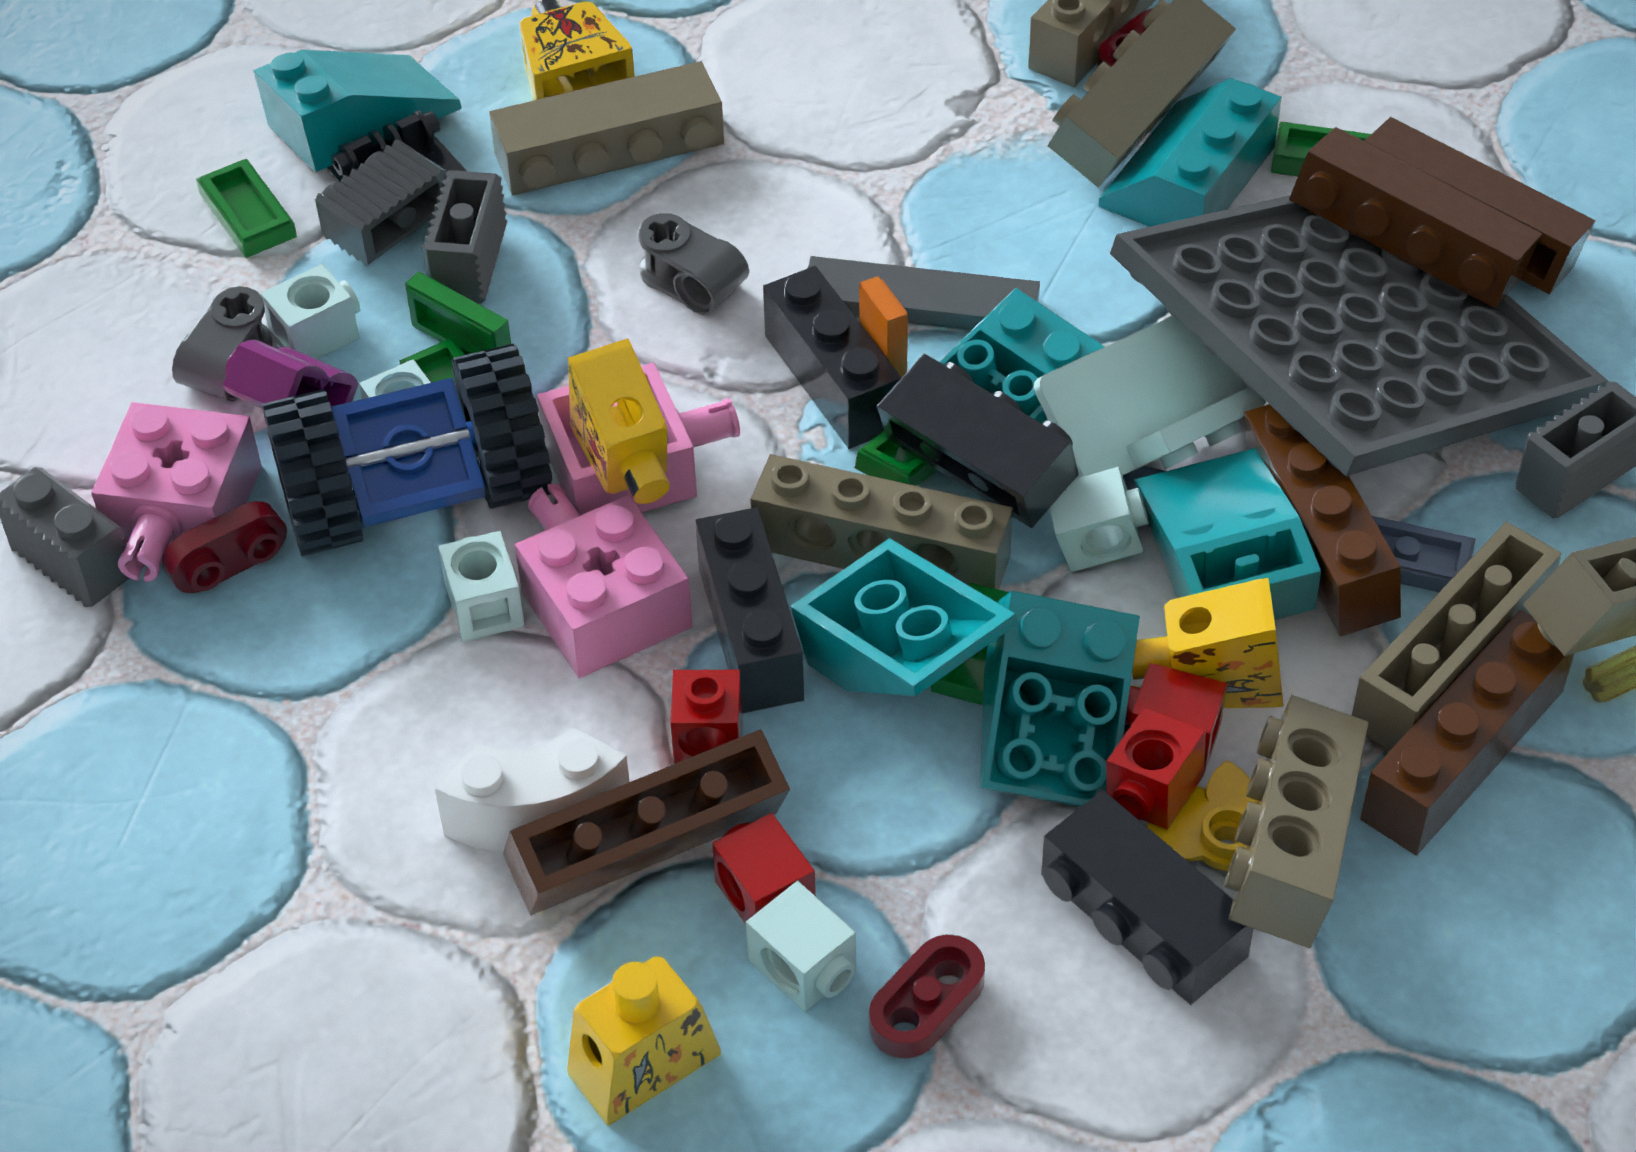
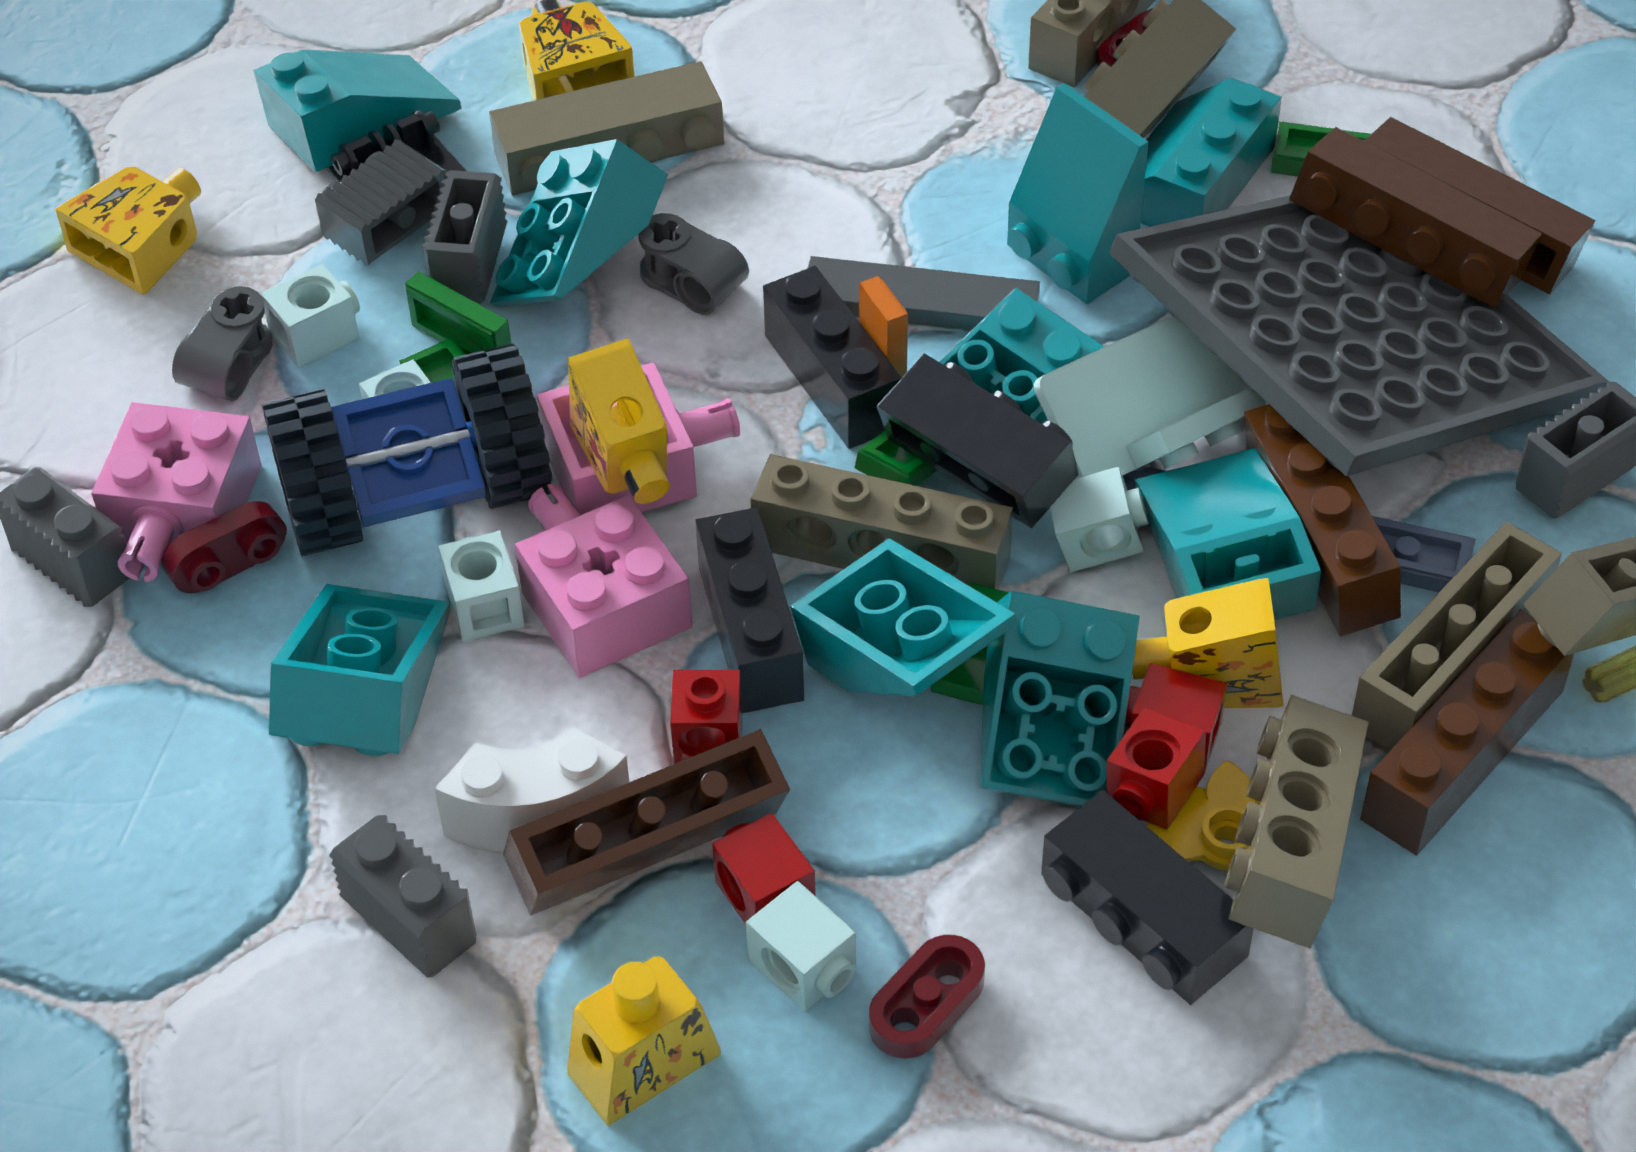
green tile [196,158,297,258] -> none
magenta brick [223,340,359,409] -> none
none -> yellow torso [55,166,201,295]
none -> teal slope [269,584,450,756]
none -> dark grey brick [329,815,476,977]
none -> teal slope [490,139,669,307]
none -> teal slope [1007,83,1148,305]

